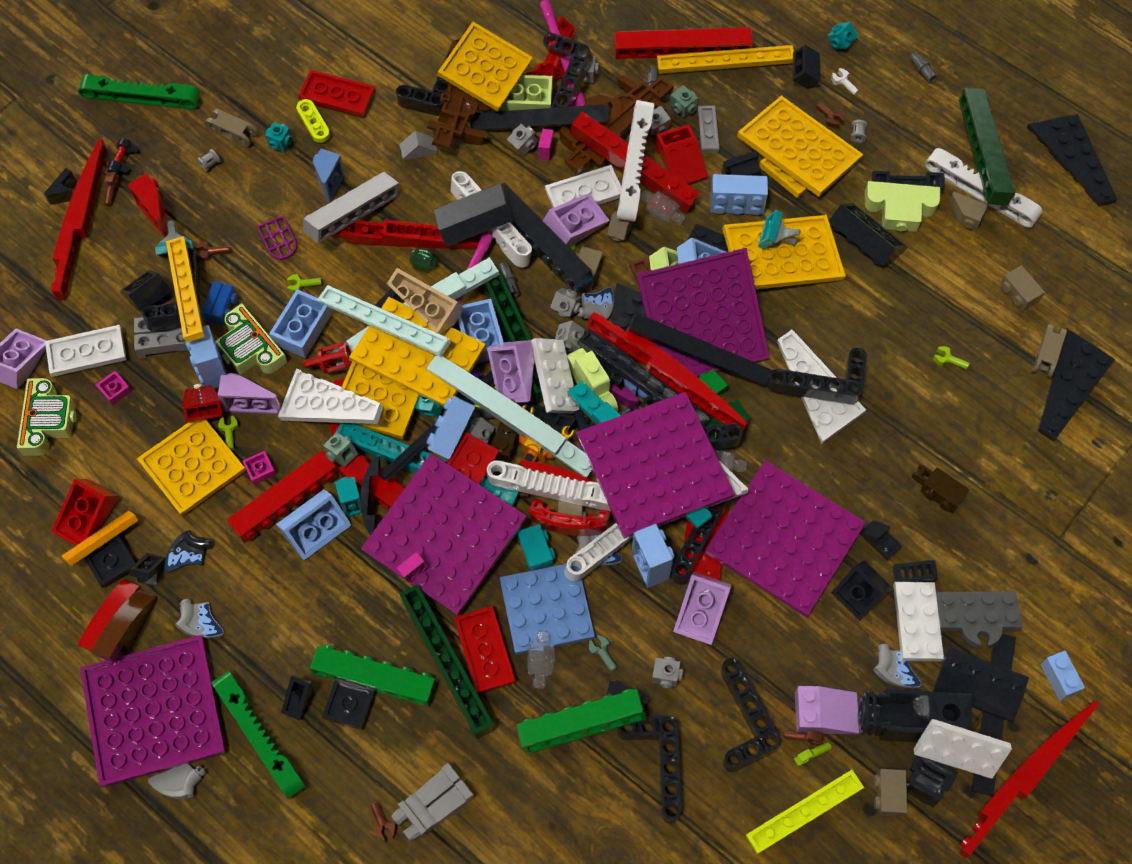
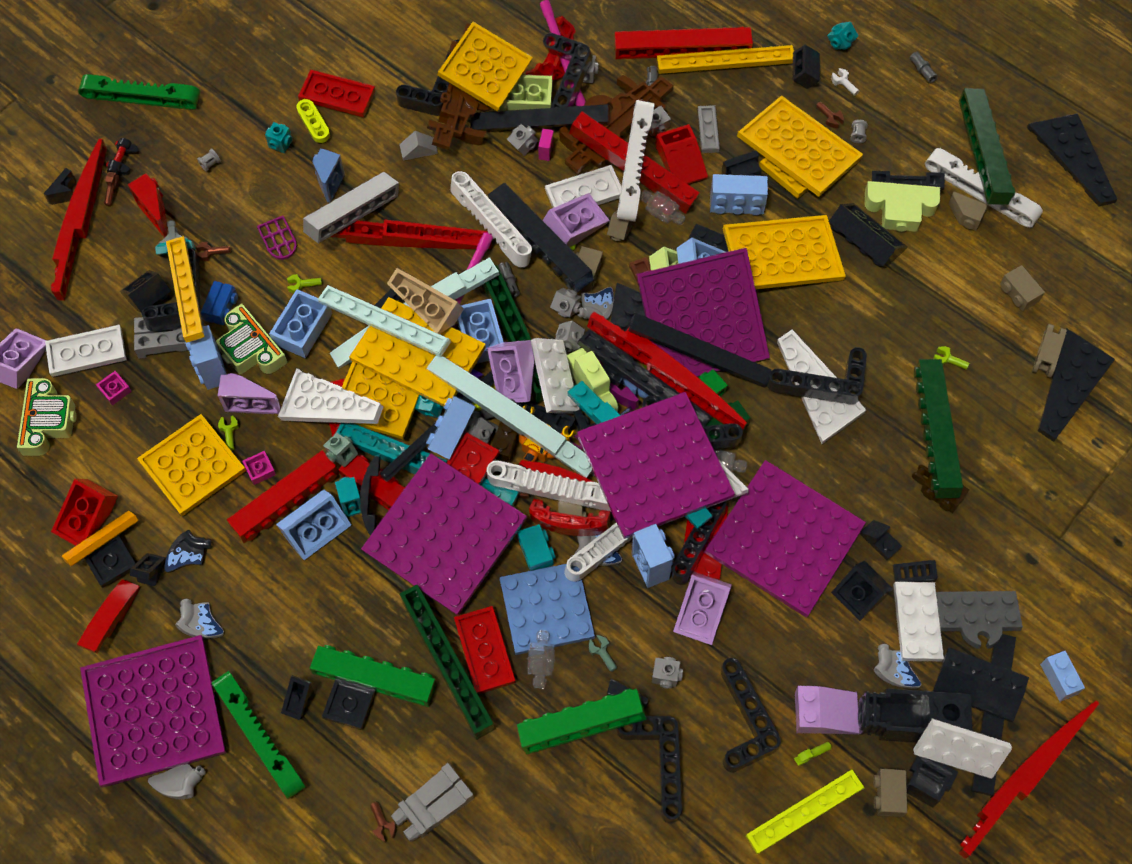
reddish brown slope [91,590,158,663] -> none
red torso [183,384,222,422] -> none
dark tan piece [204,109,258,147] -> none
red piece [303,341,352,374] -> none
dark pink piece [397,552,428,583] -> none
clear green head [410,247,438,273] -> none
black slope [434,183,514,247] -> none
sand green brick [670,85,698,117] -> none
teal piece [758,210,800,249] -> none
copper bar [783,730,824,745] -> none
none -> dark green brick [914,359,963,498]

